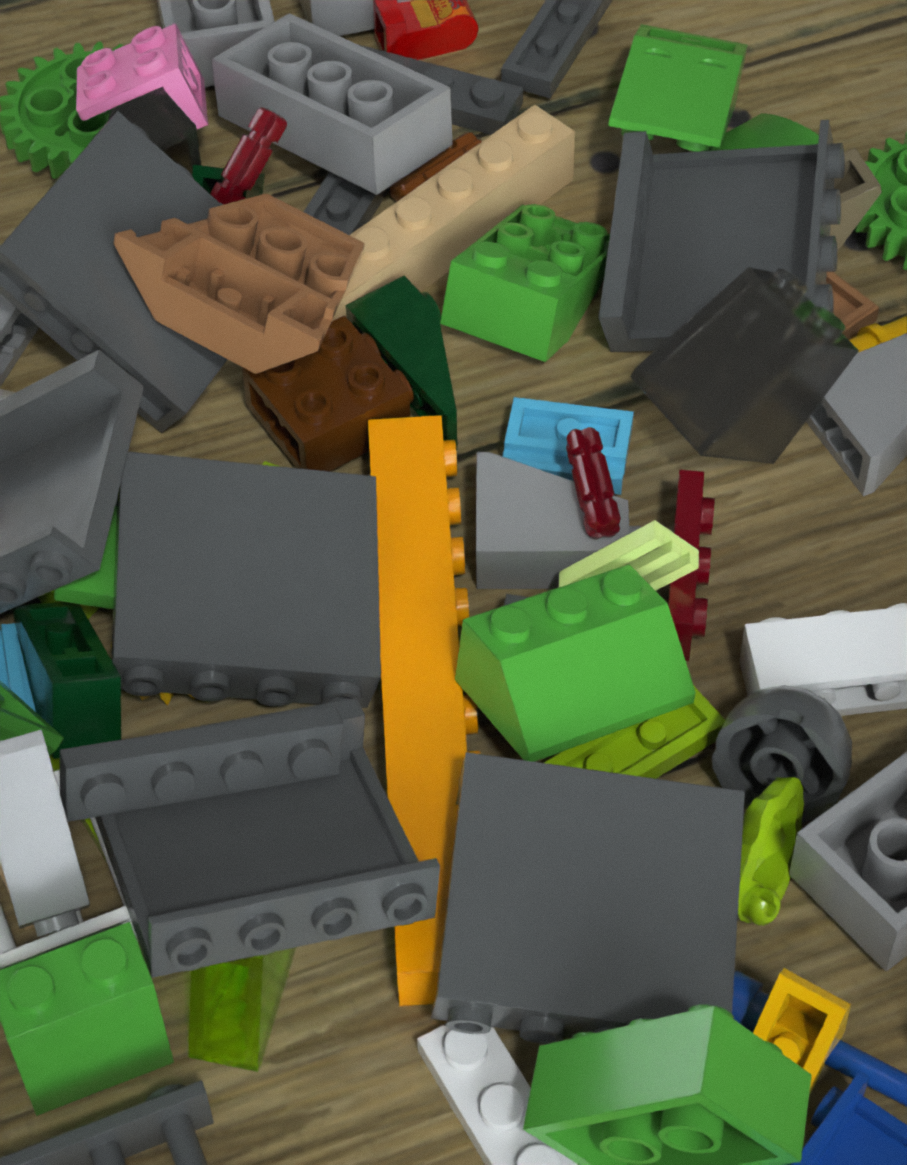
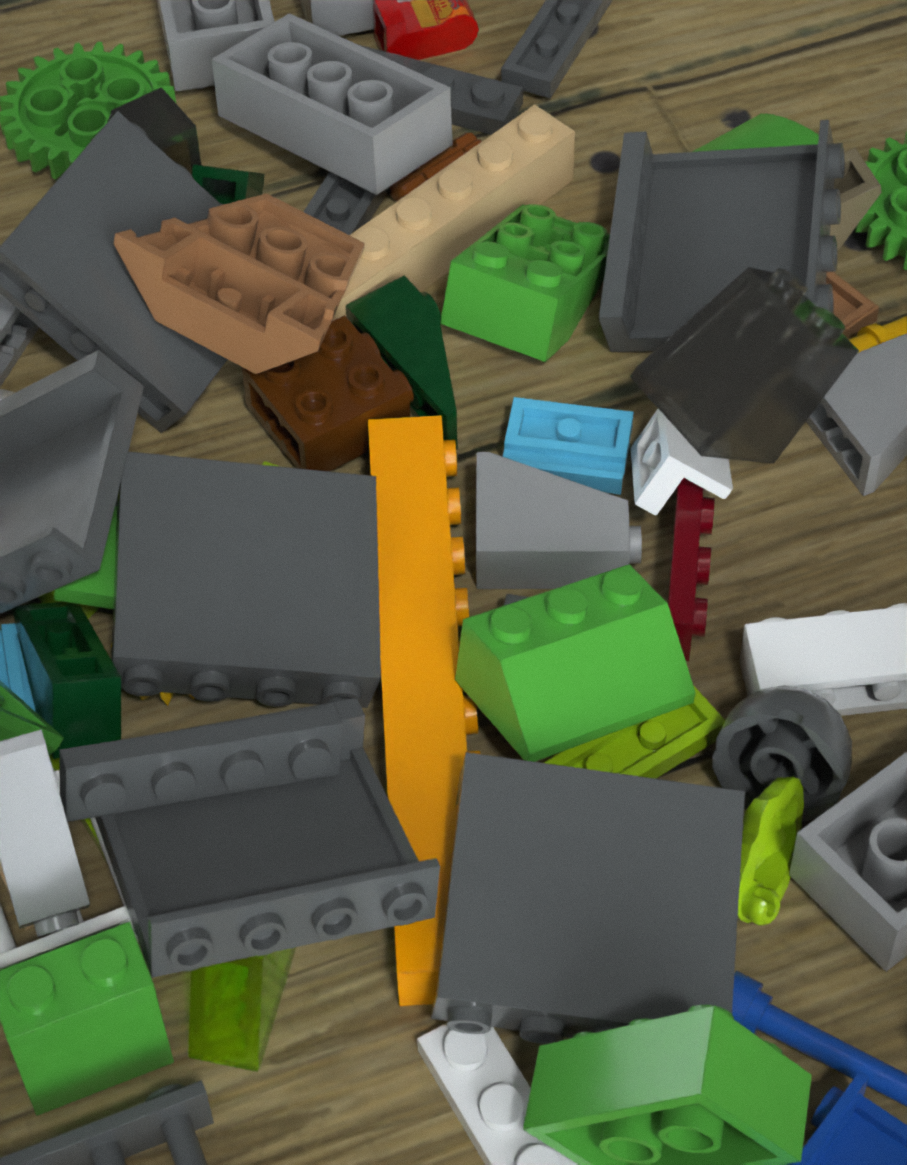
bright pink bracket [76,23,208,133] -> none
dark red axle [210,107,287,204] -> none
yellowish green tile [559,520,699,591] -> none
dark red axle [566,427,621,540] -> none
bright green slope [608,24,748,152] -> none
yellow slope [753,968,851,1096] -> none
none -> white panel [630,401,733,516]

